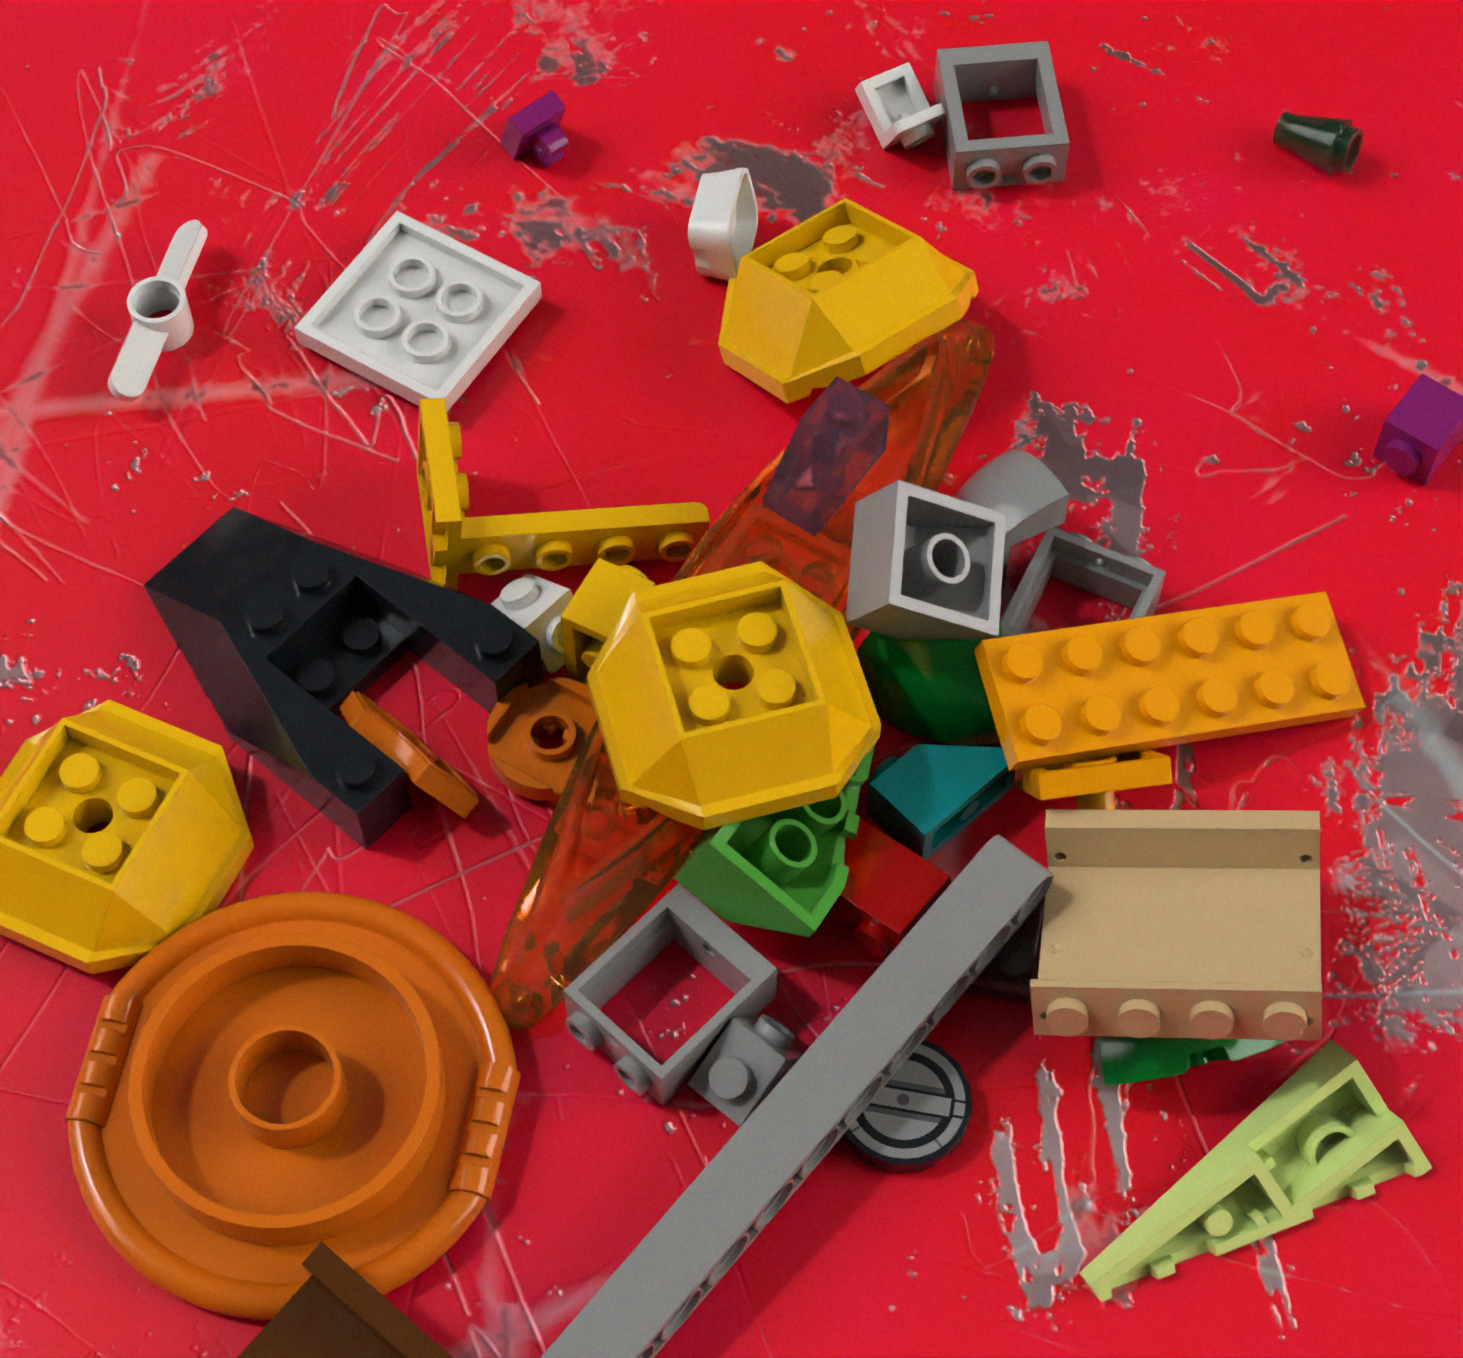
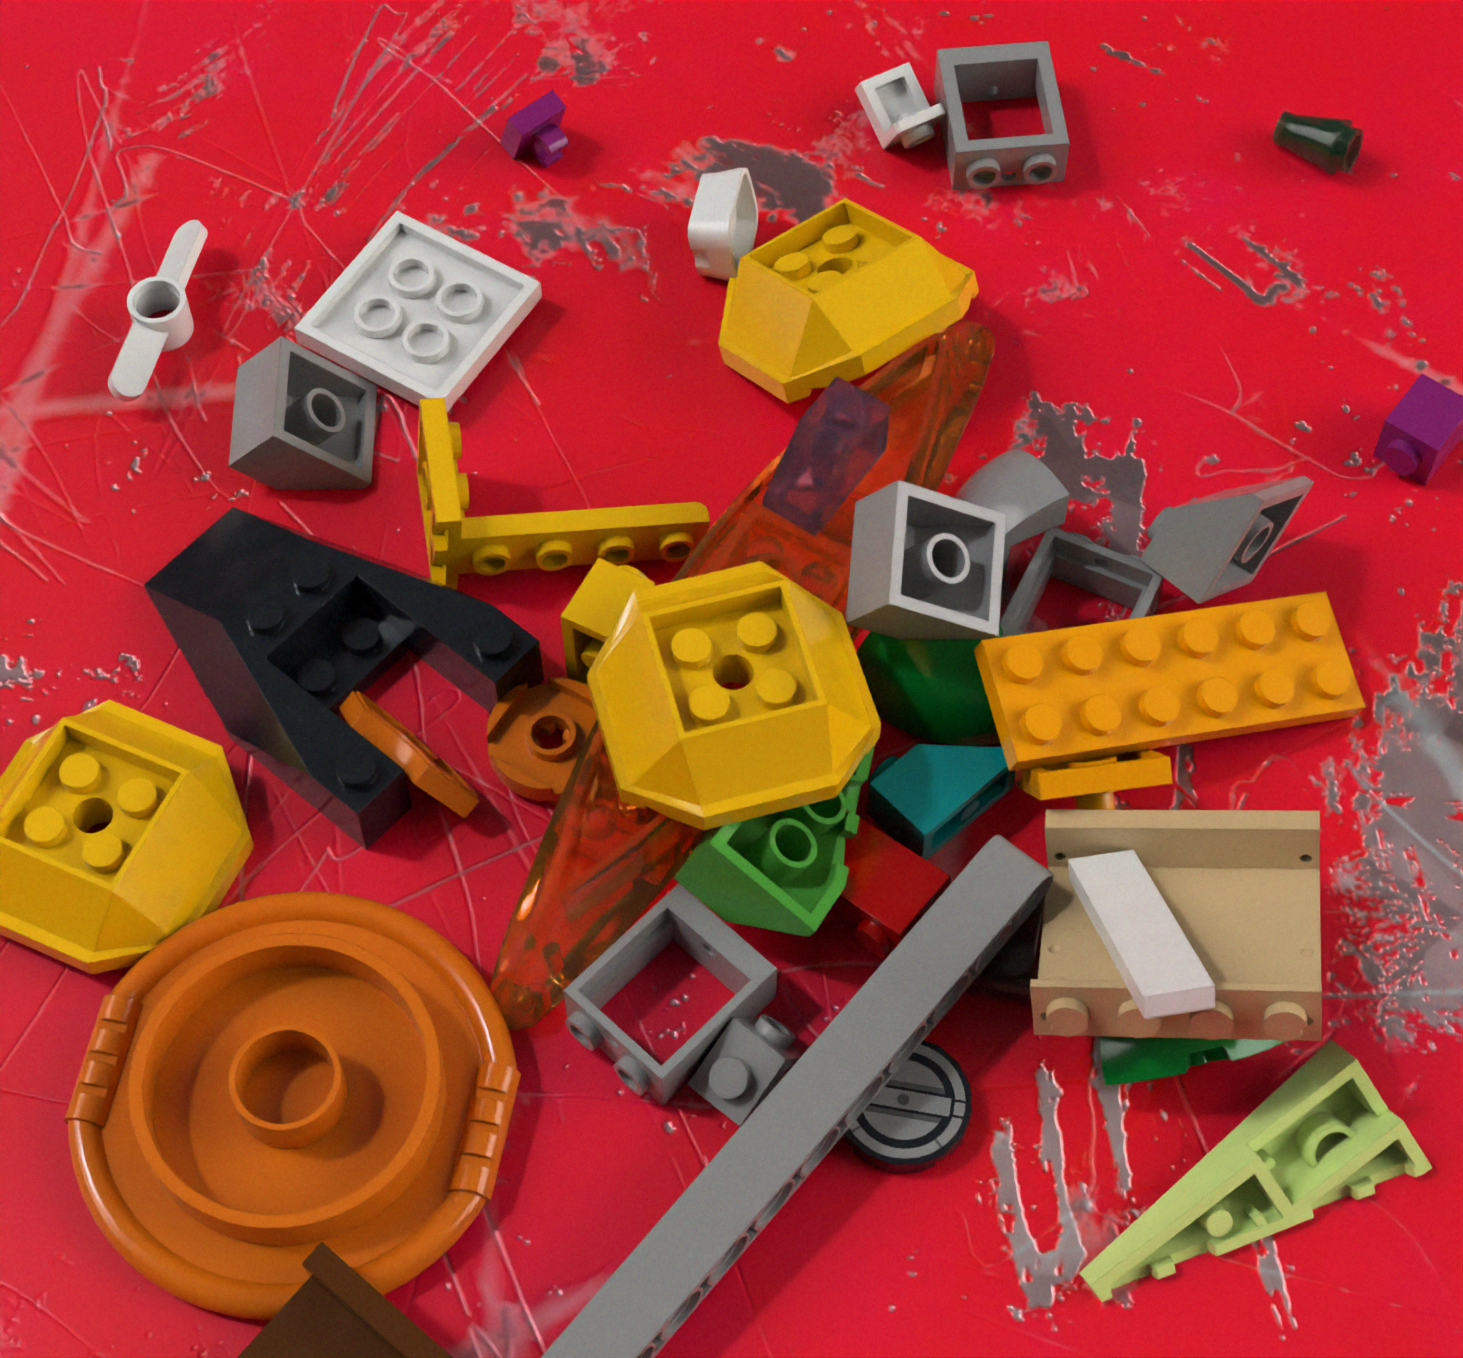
white bracket [491,573,574,673] -> none
none -> light grey slope [228,336,377,490]
none -> white tile [1068,849,1215,1019]
none -> light grey slope [1140,475,1314,604]

